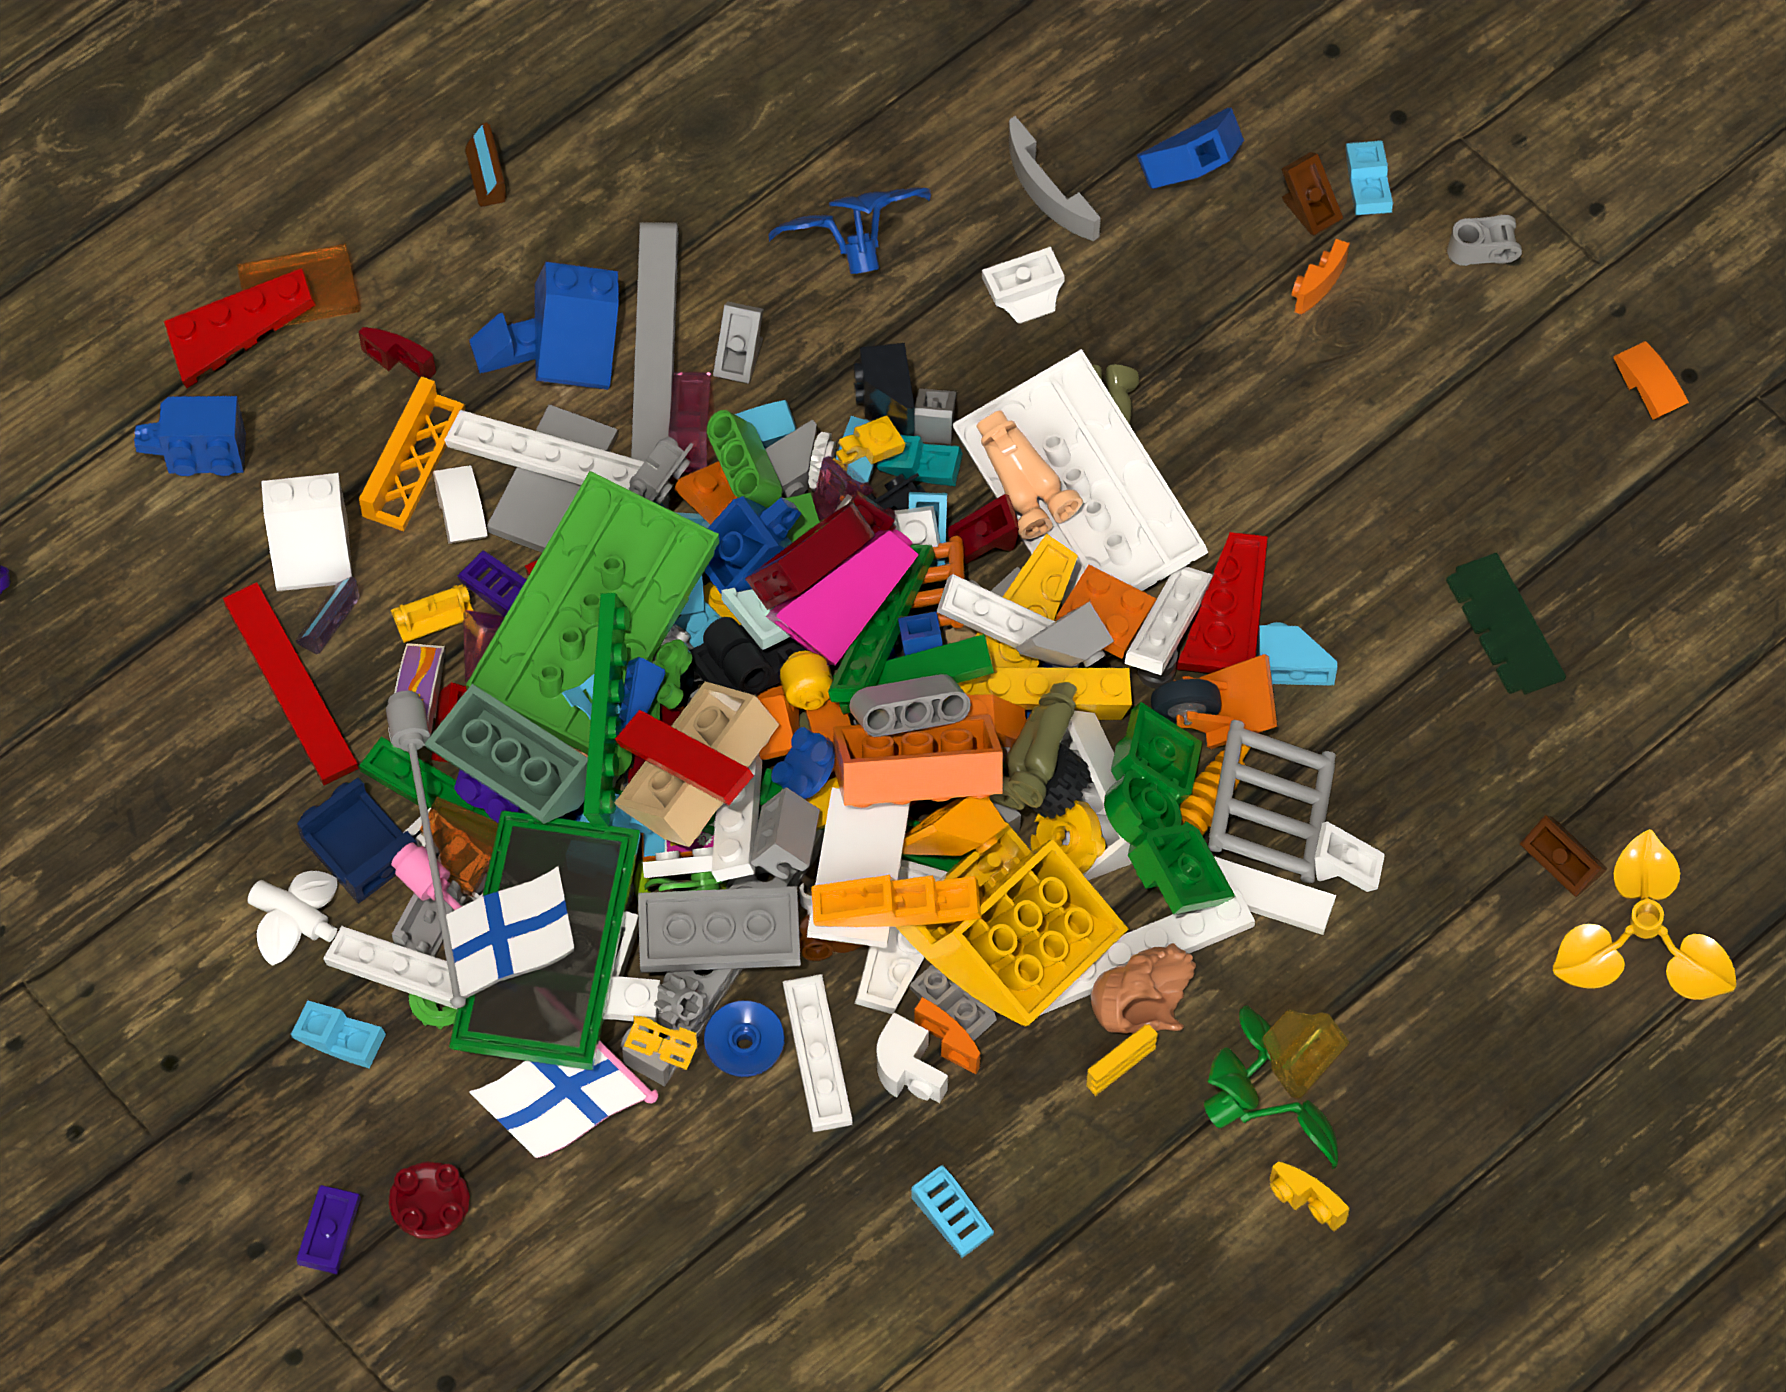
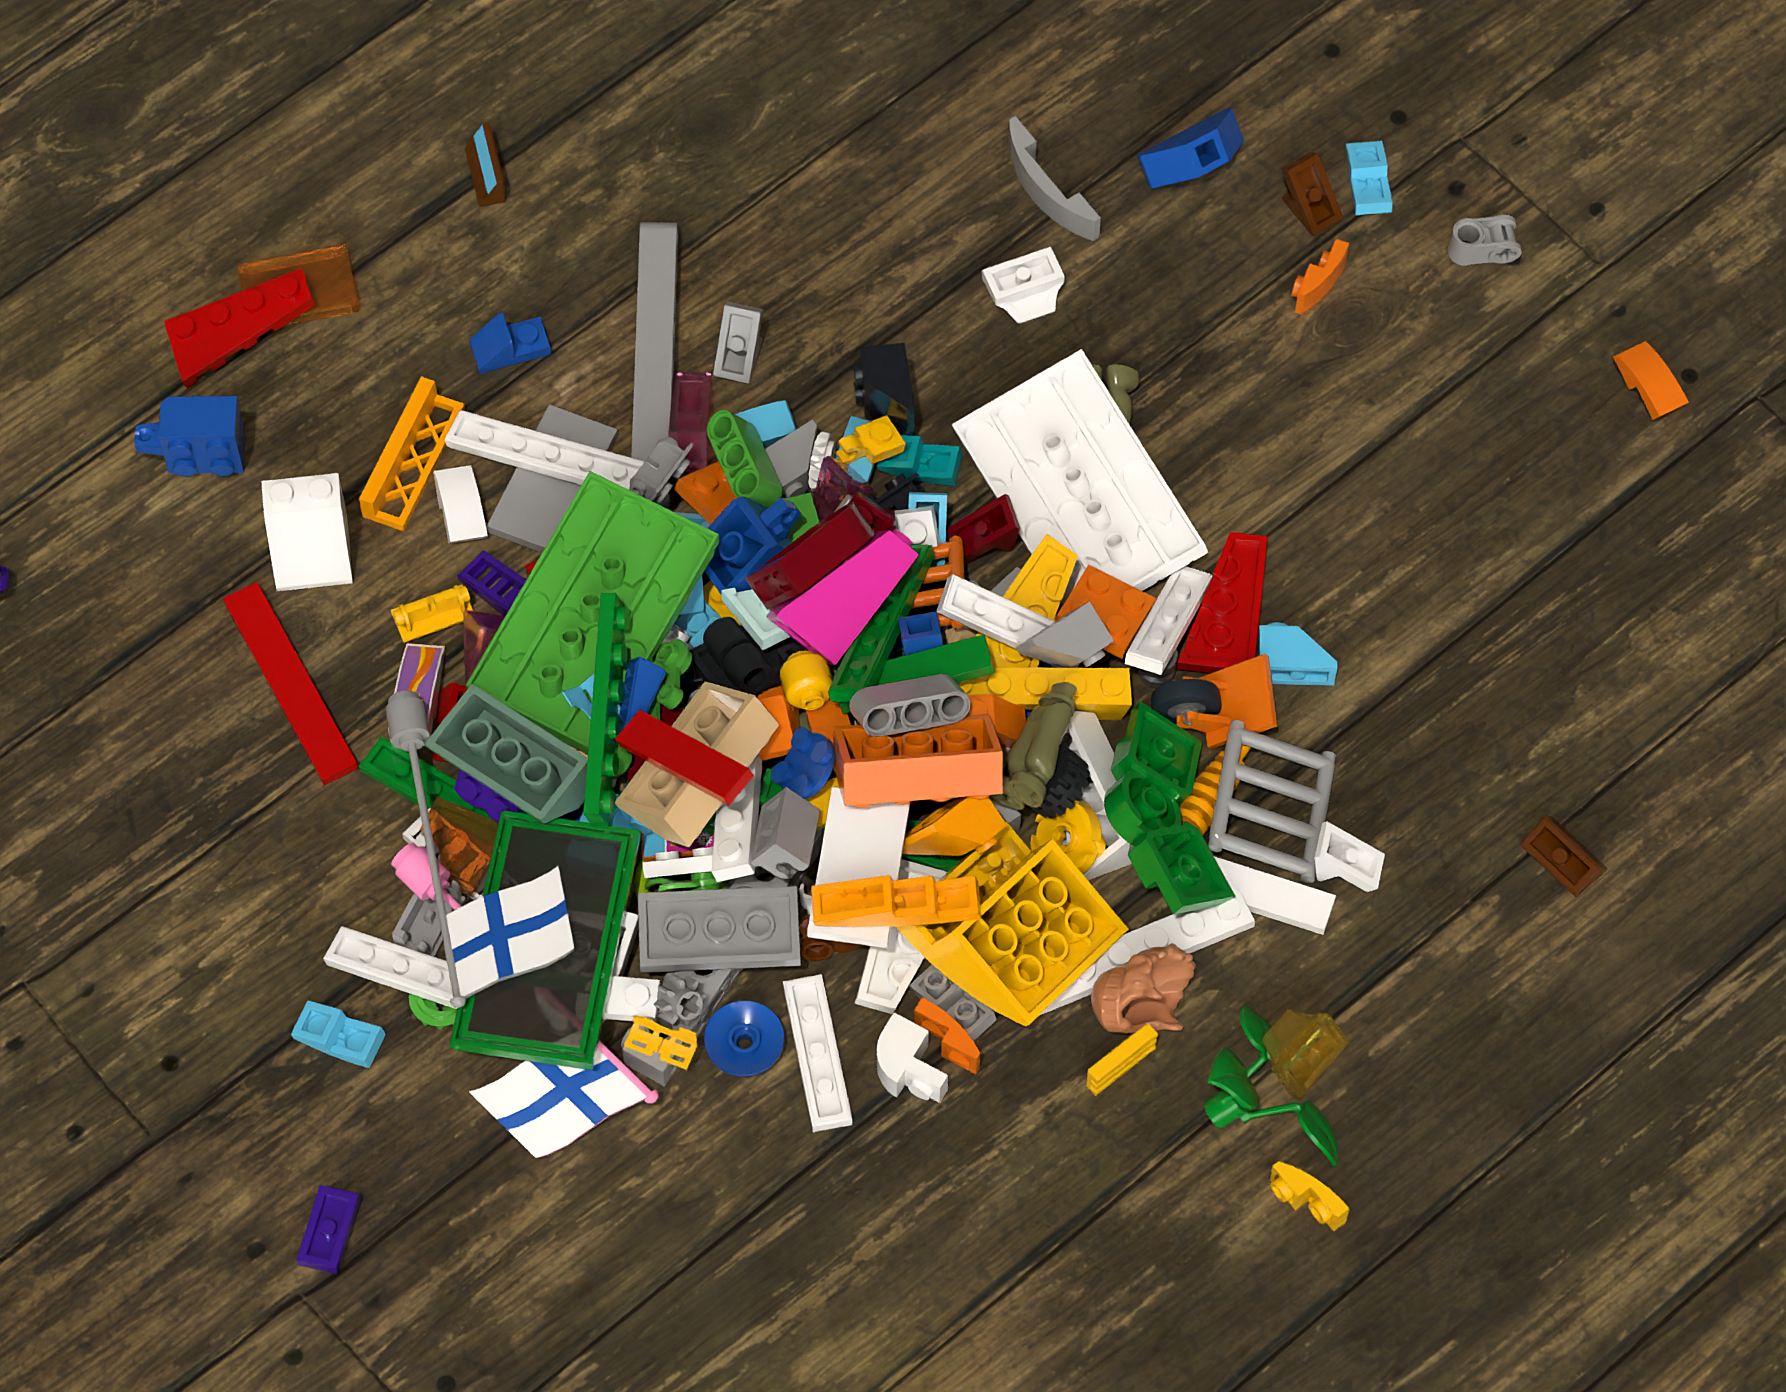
white plant [248,871,338,966] -> none
slope [295,576,360,655] -> none
dark blue panel [297,778,418,904] -> none
dark red slope [358,327,436,379] -> none
dark red dish [389,1162,470,1239] -> none
blue slope [535,262,619,390] -> none
blue plant [768,187,931,274] -> none
medium azure slope [911,1165,994,1258] -> none
light grey slope [914,388,957,444] -> none
light nougat piece [976,410,1083,539] -> none
clear green windscreen [1446,552,1566,695] -> none
yellow plant [1552,830,1736,1000] -> none

